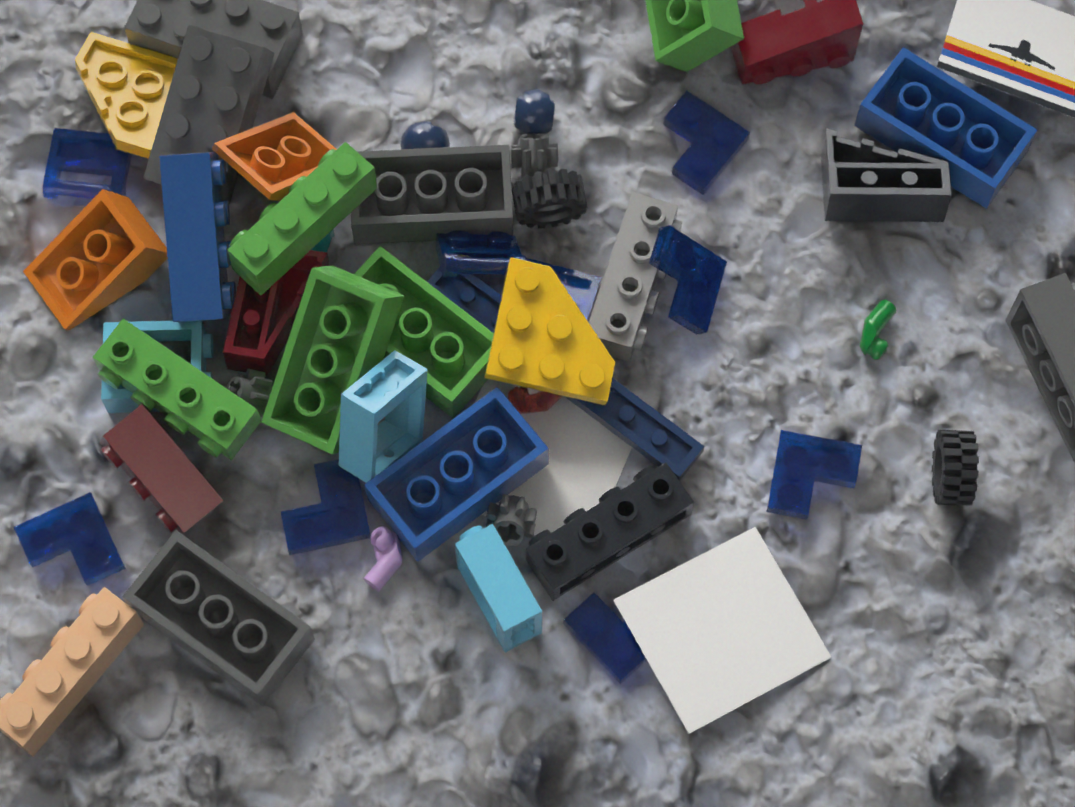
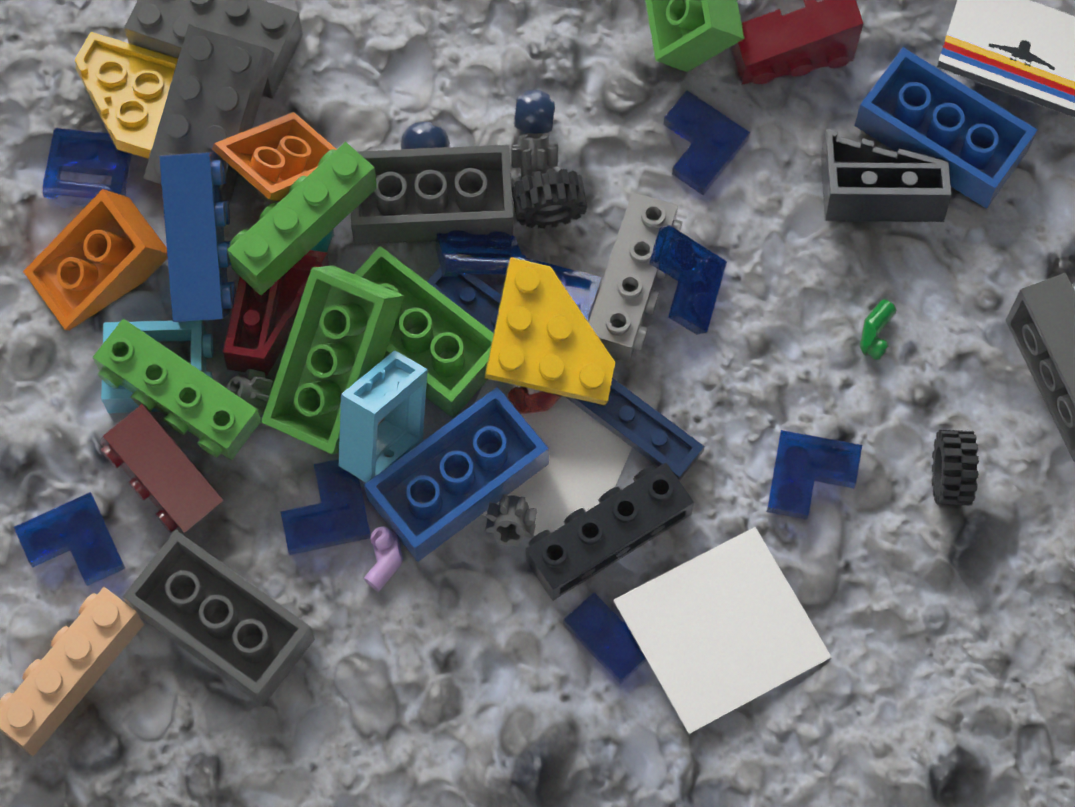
medium azure window [455,524,542,652] -> none

